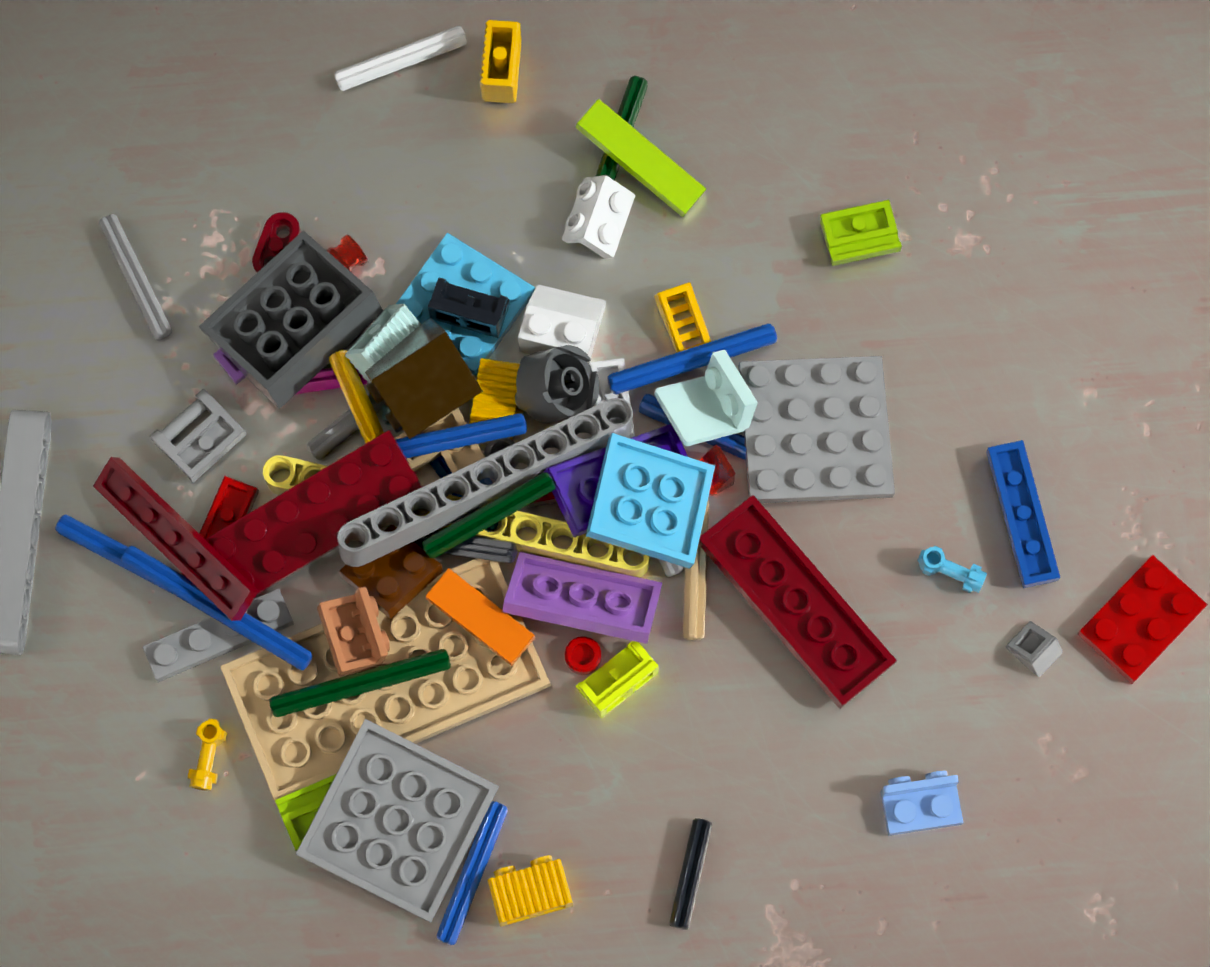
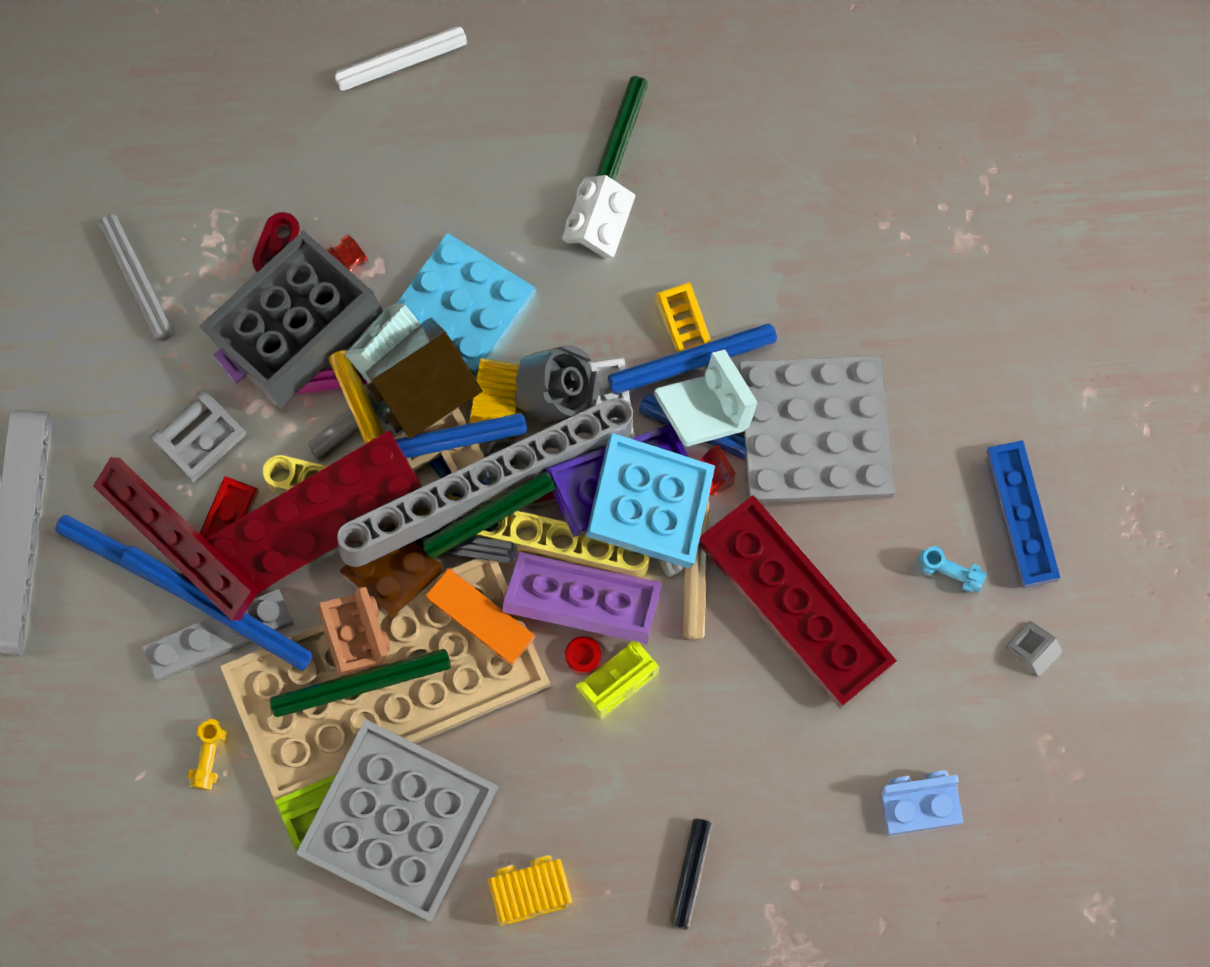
black hinge [428,277,510,338] -> none
blue axle [436,801,508,945] -> none
yellow brick [480,20,522,103] -> none
white slope [518,284,606,364] -> none
lime tile [575,99,706,217] -> none
lime plate [820,200,902,266] -> none
red plate [1077,555,1208,684] -> none

